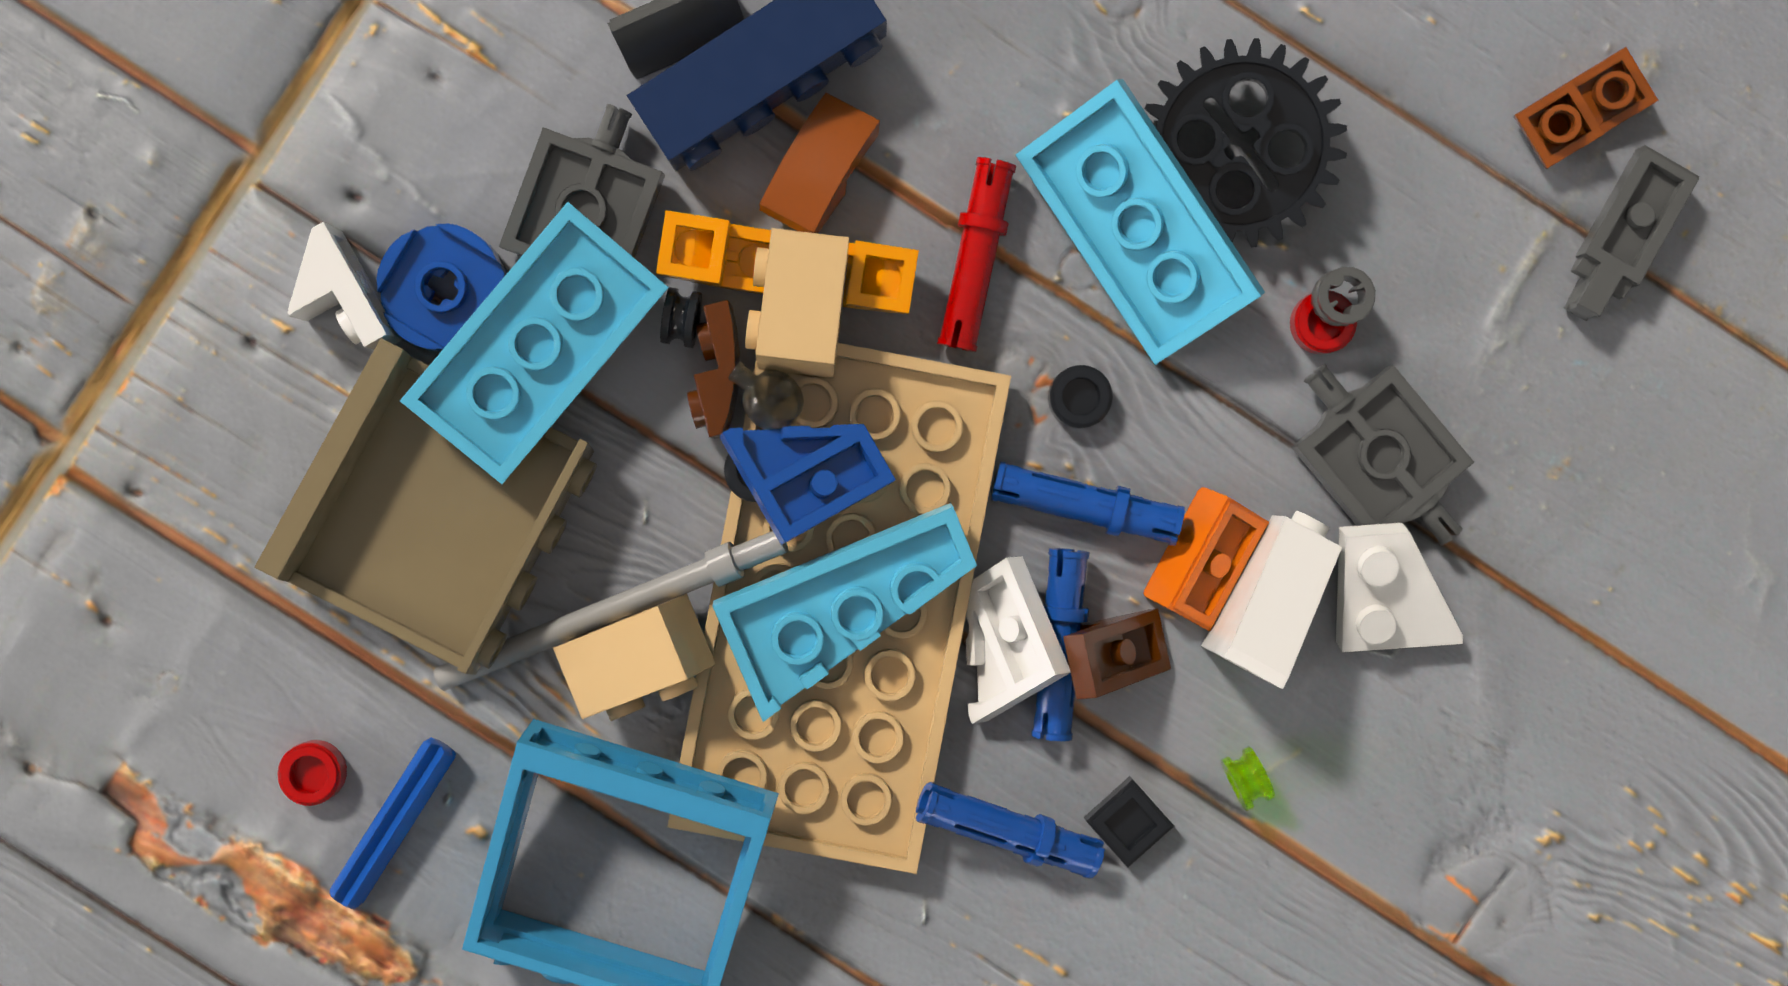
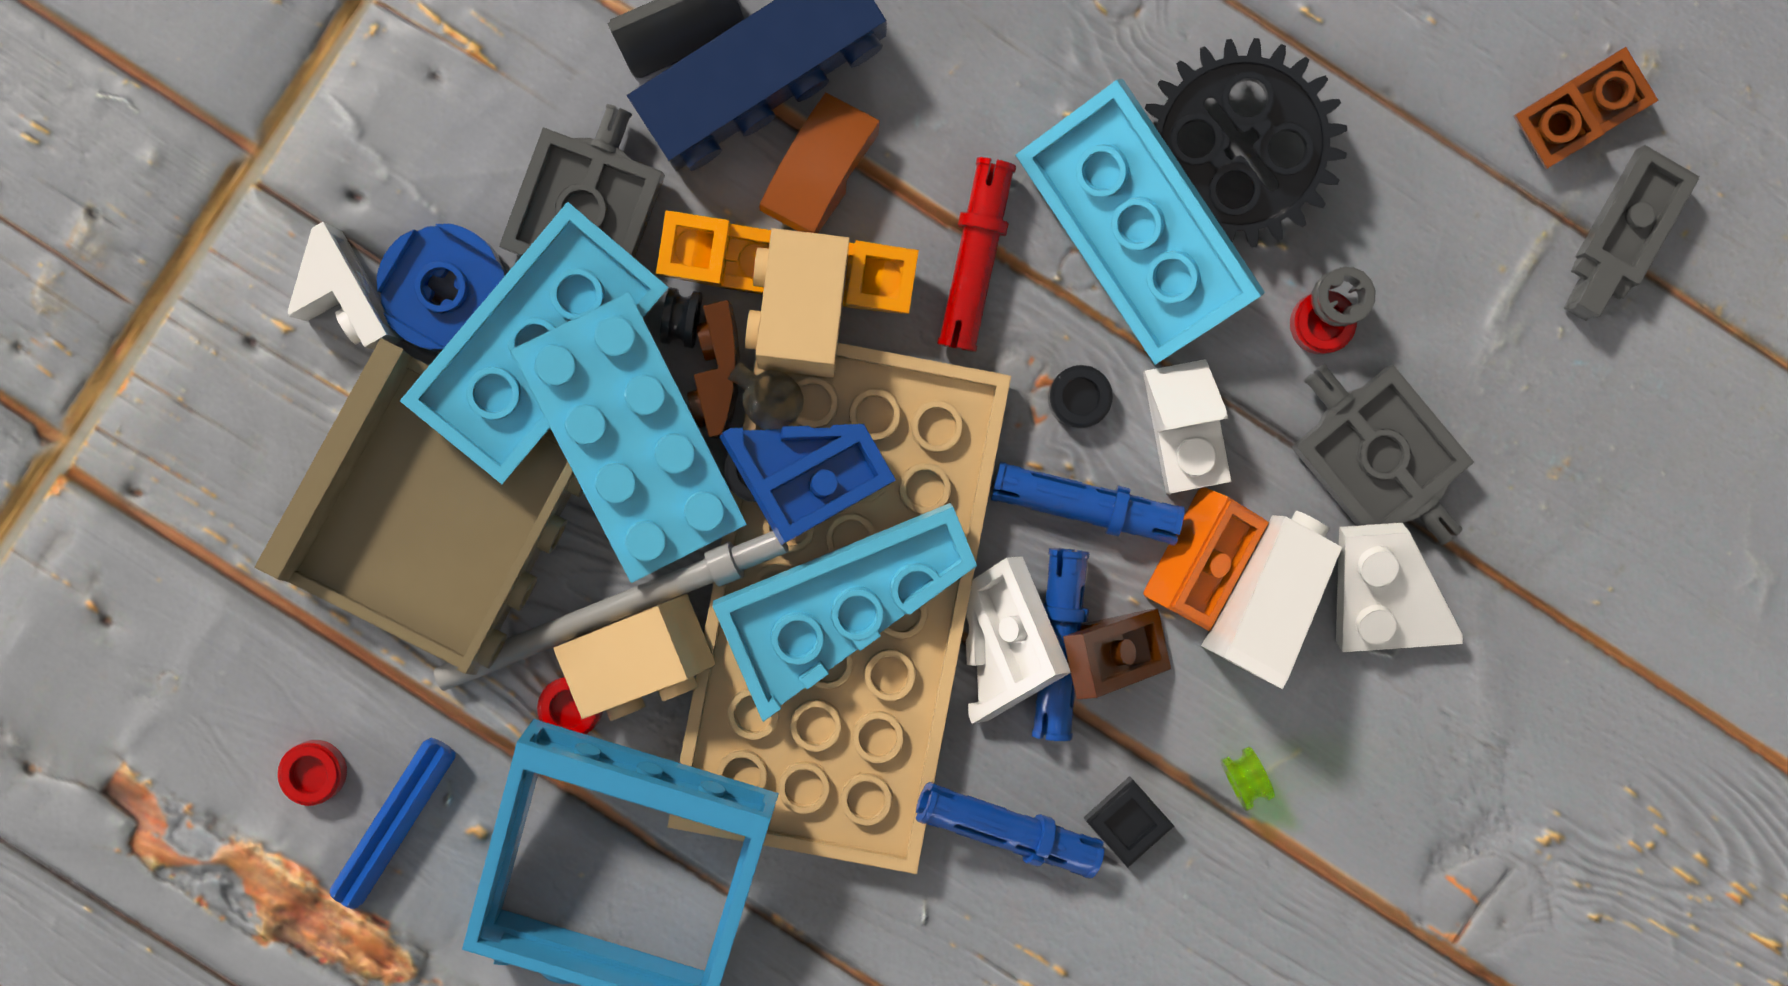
none -> medium azure plate [510,292,747,583]
none -> red tile [537,676,603,735]
none -> white slope [1143,359,1231,494]

